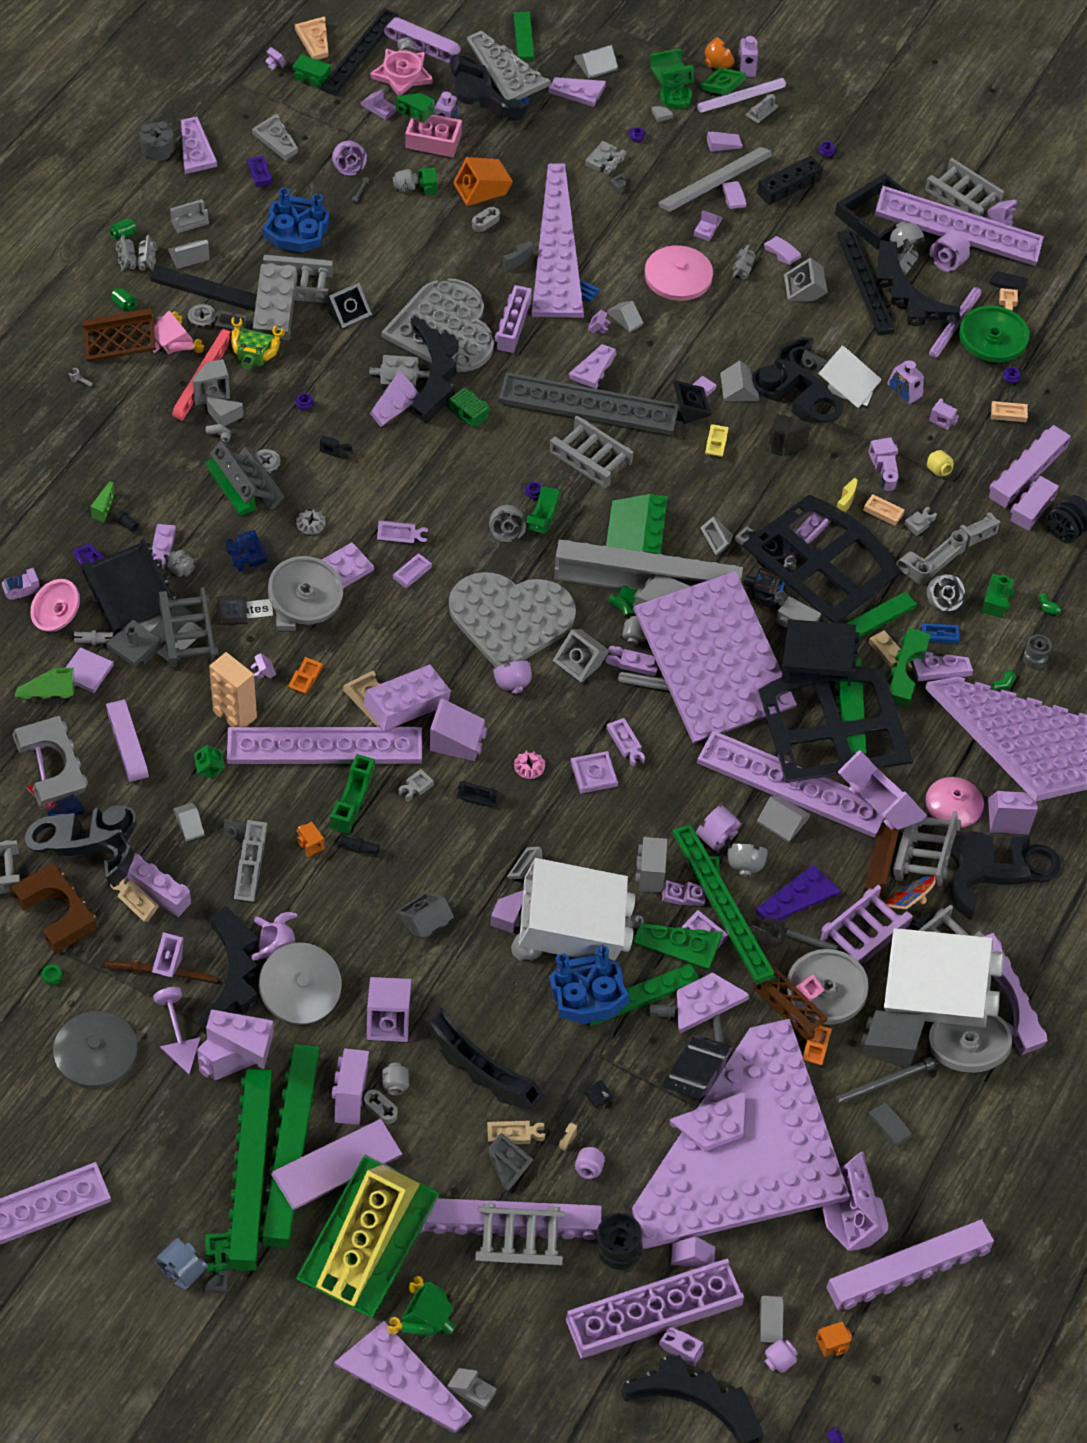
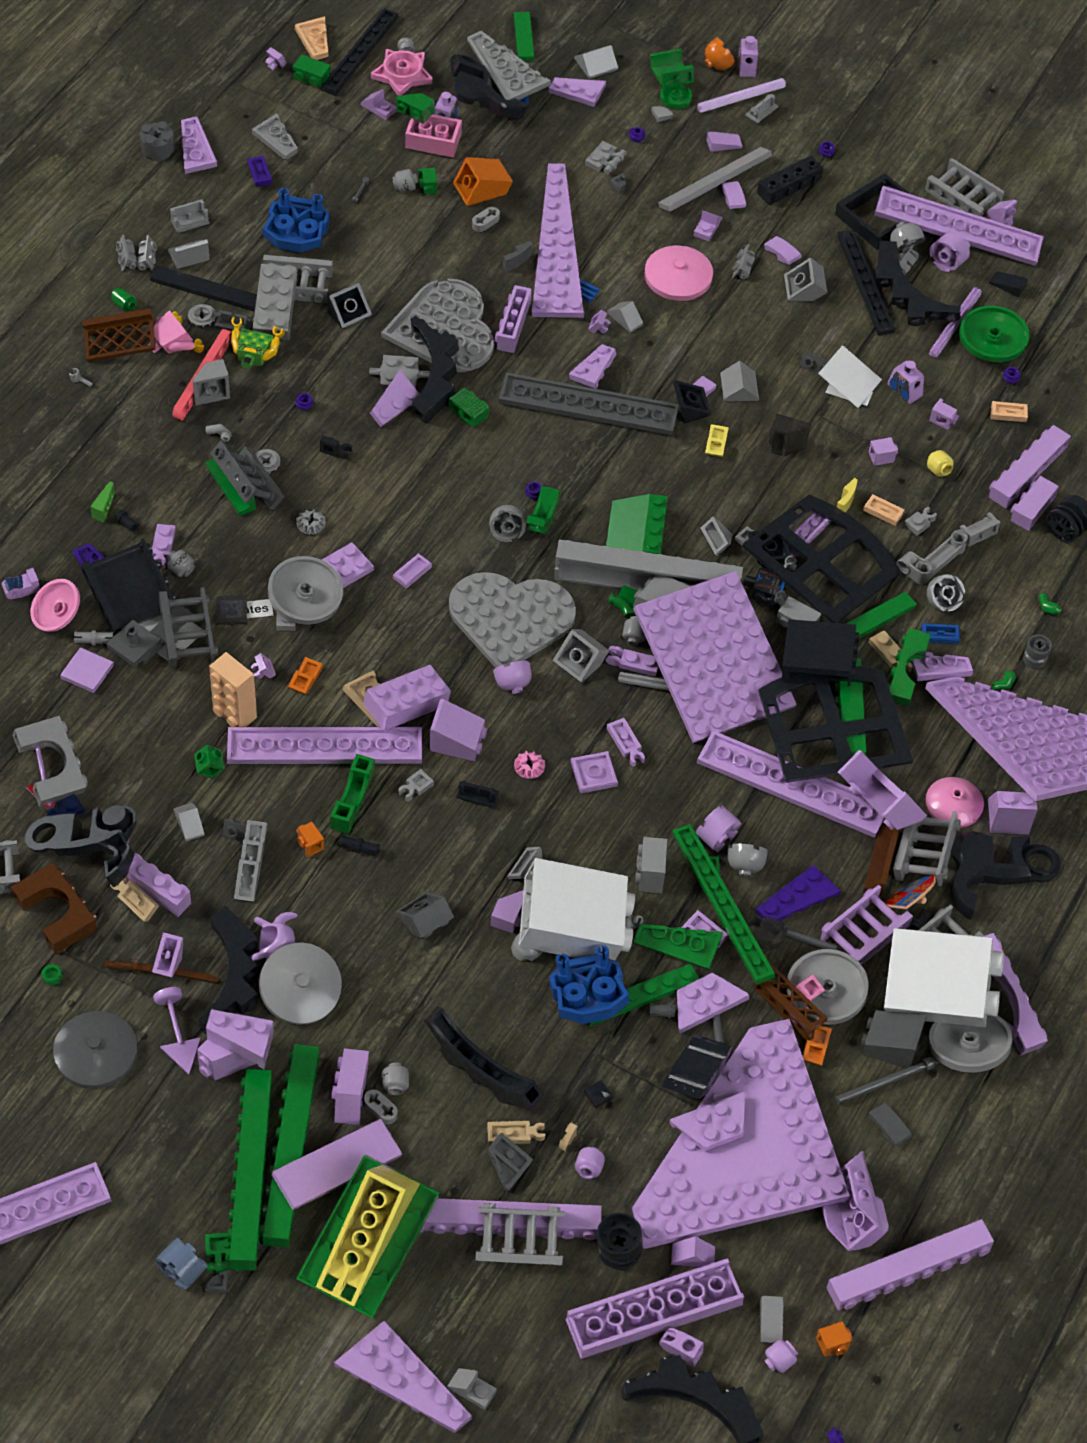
bright green slope [15,668,75,699] -> none
lavender beam [106,699,149,782] -> none
green brick [109,219,136,241] -> none
light grey slope [207,397,243,426] -> none
clear blue plate [225,530,268,571] -> none
lavender cylinder [332,140,367,176] -> none
lavender slope [367,977,411,1042] -> none
lavender plate [377,520,428,543] -> none
lavender beam [384,18,461,63] -> none
green torso [387,1276,456,1336] -> none
light grey fence [549,416,633,489] -> none
lavender slope [662,880,705,906] -> none
green plate [701,68,747,95] -> none
black animal [752,337,844,423] -> none
light grey slope [757,795,811,843] -> none
lavender leg [875,455,898,491] -> none
green brick [981,574,1015,619] -> none
light nougat plate [999,288,1018,311] -> none

